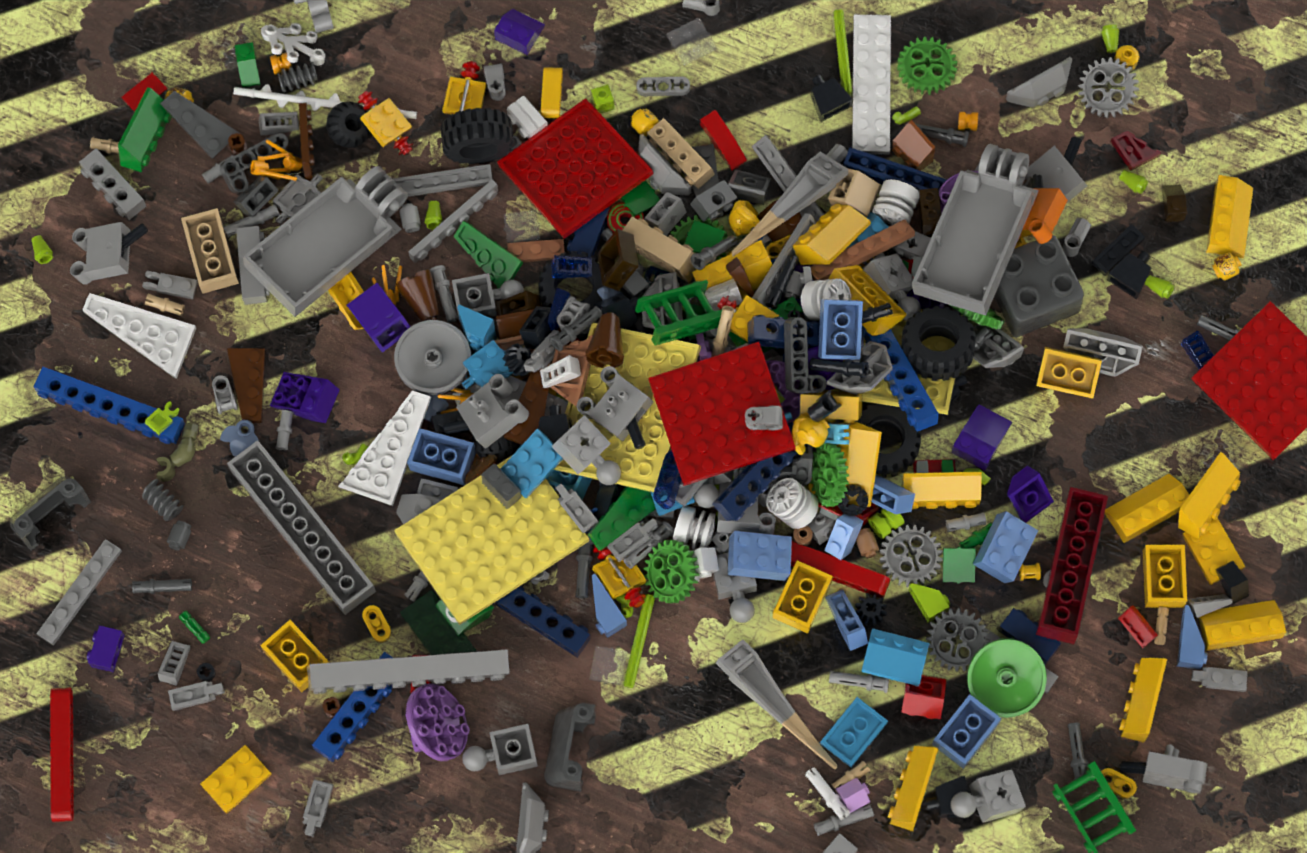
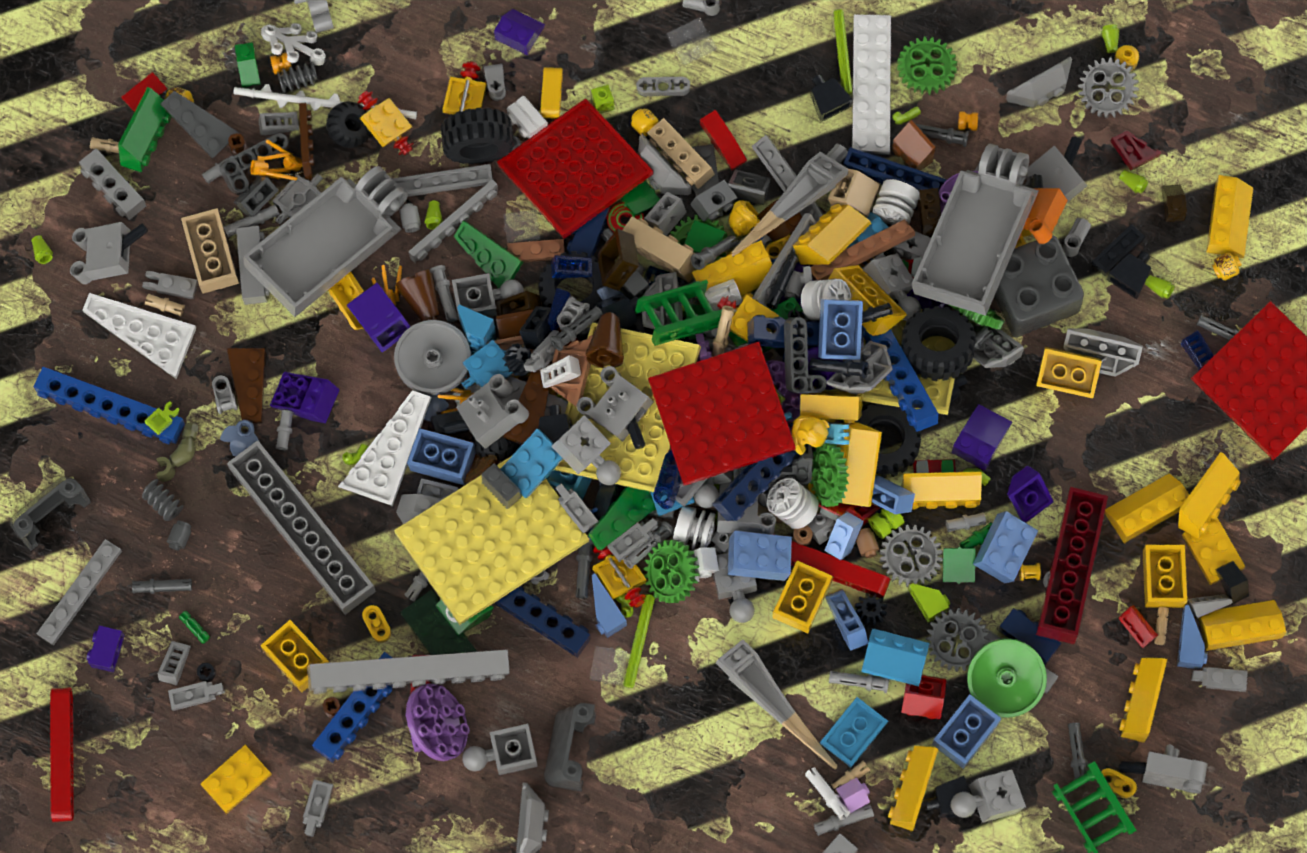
reddish brown slope [726,257,755,298] -> none
light grey piece [745,406,783,430] -> none
black piece [808,390,842,422] -> none
black gear [838,485,868,516] -> none

